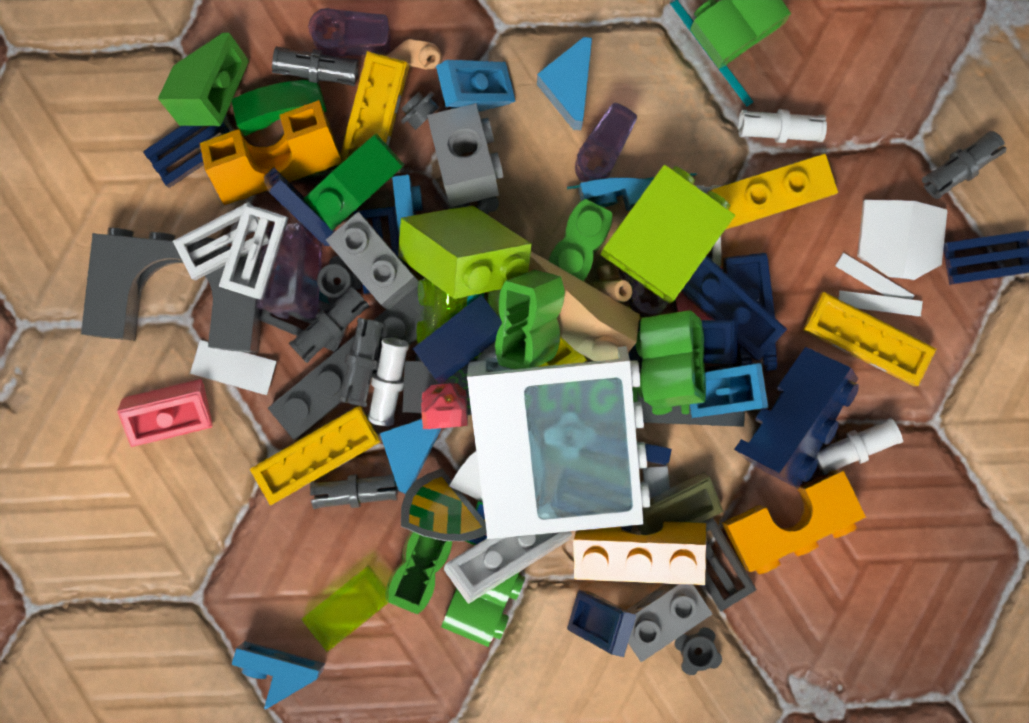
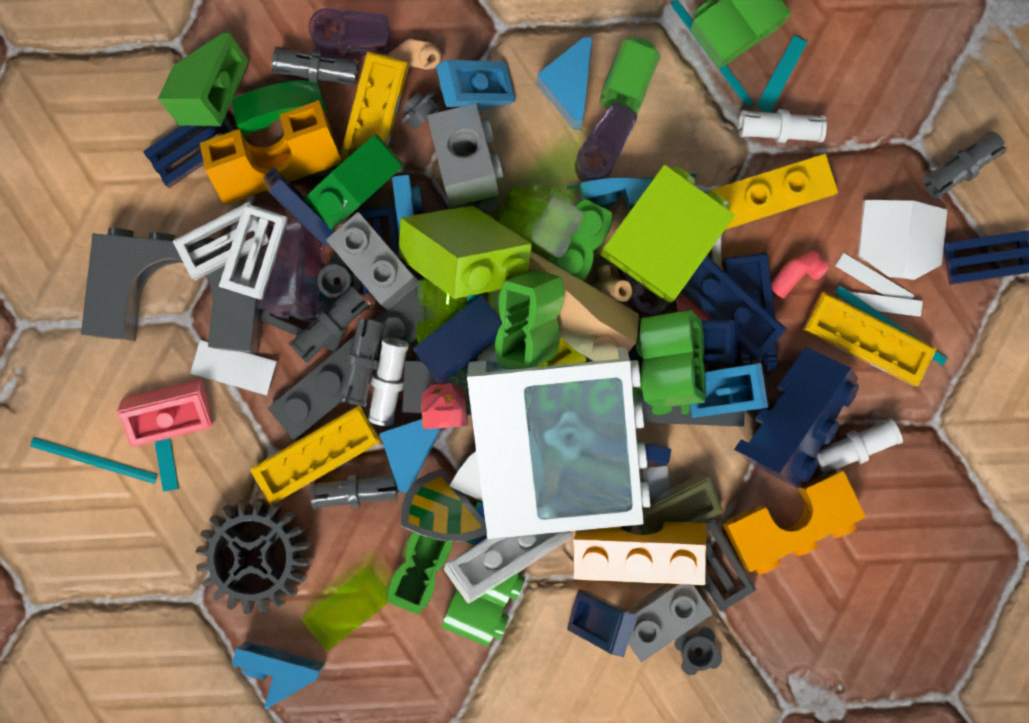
none -> teal piece [30,438,158,484]
none -> teal piece [154,438,179,492]
none -> dark grey gear [195,498,312,614]
none -> clear neon green brick [495,183,584,258]
none -> bright green brick [599,37,660,118]
none -> teal piece [756,35,808,113]
none -> coral arm [771,251,829,299]
none -> teal piece [835,286,948,366]

